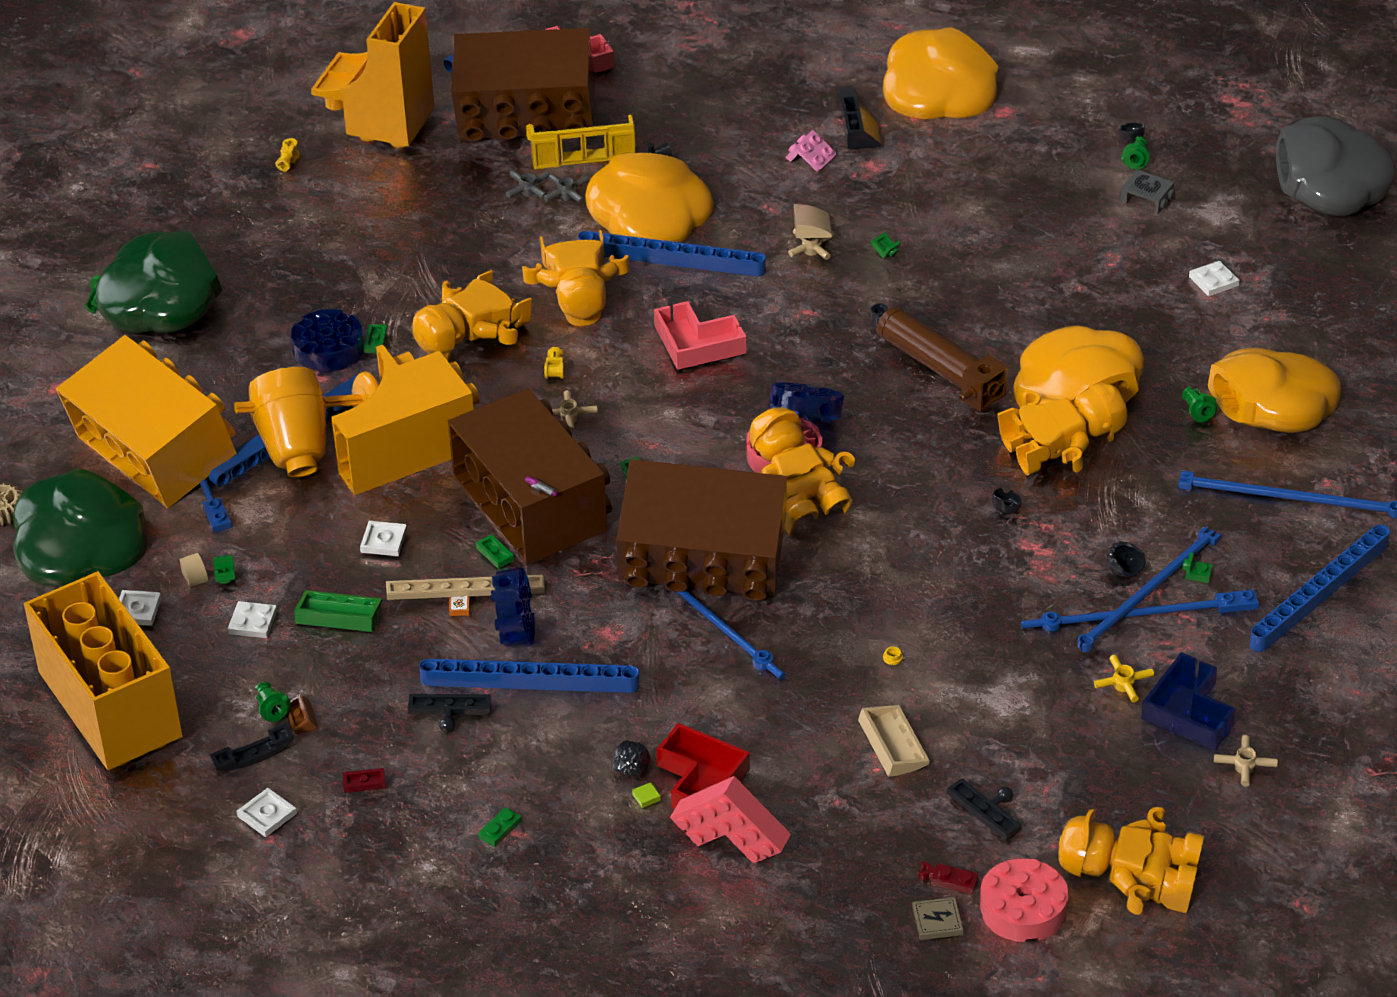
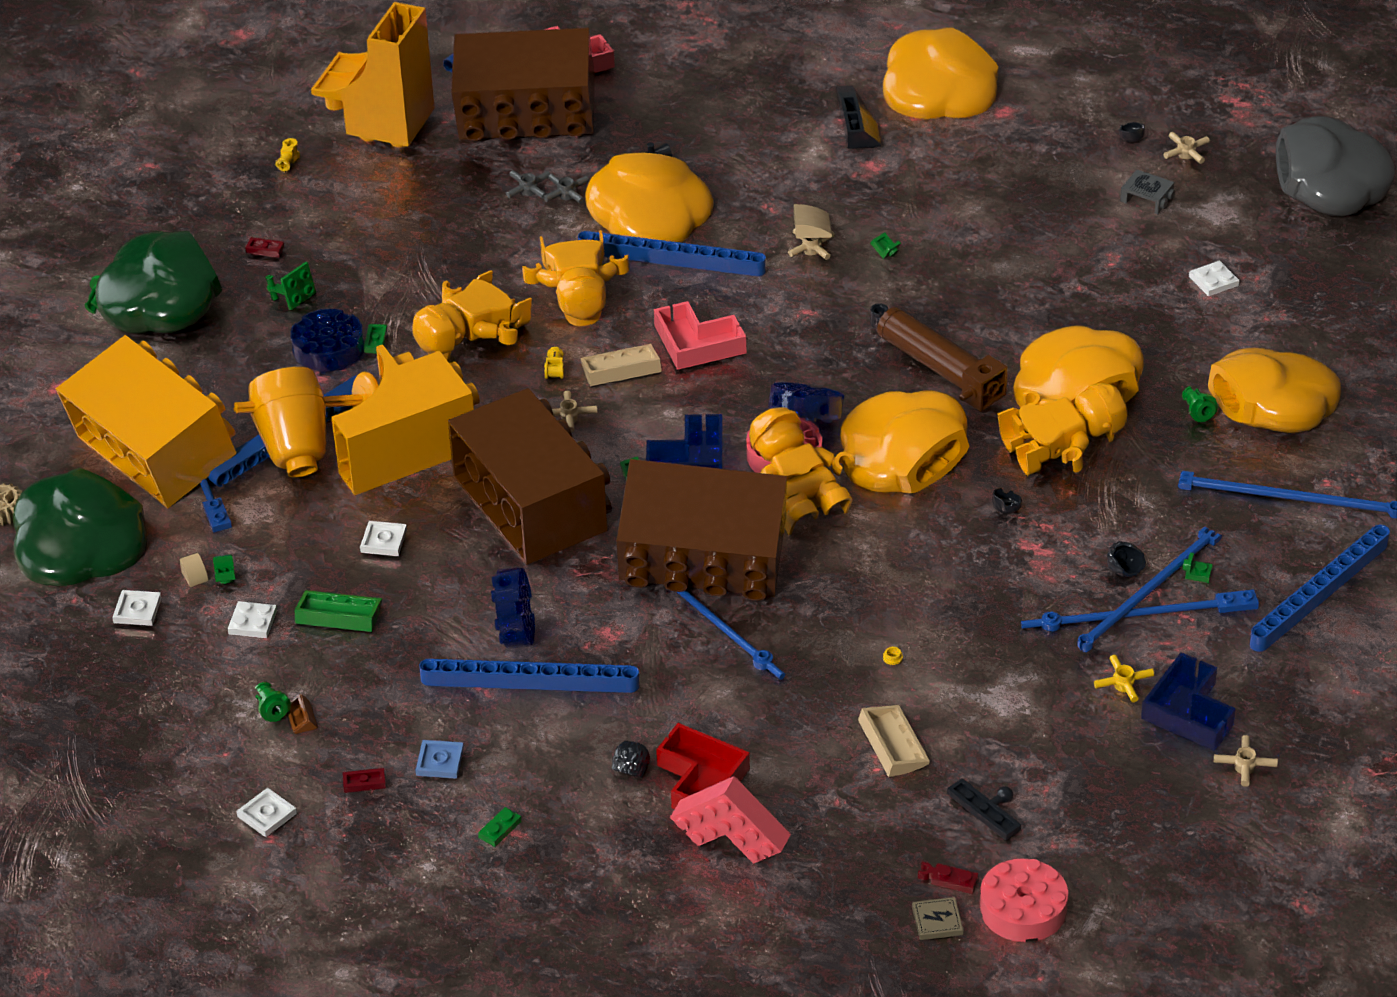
light orange brick [24,571,182,770] -> none
black slope [209,723,294,771] -> none
tan tile [386,575,545,600] -> none
black plate [408,694,491,733] -> none
tile [449,596,470,616] -> none
green plate [476,534,514,569] -> none
flat silver piece [525,476,557,497] -> none
yellow piece [526,115,636,169] -> none
lime tile [632,782,661,808] -> none
bright pink bracket [786,130,836,171] -> none
light orange piece [1059,807,1204,915] -> none
green piece [1121,137,1150,169] -> none
none -> dark red plate [245,237,285,258]
none -> green plate [265,262,317,310]
none -> medium blue plate [416,740,464,779]
none -> tan slope [580,344,661,386]
none -> clear blue piece [646,414,723,469]
none -> light orange plant [840,390,969,493]
none -> tan bar [1164,132,1210,164]

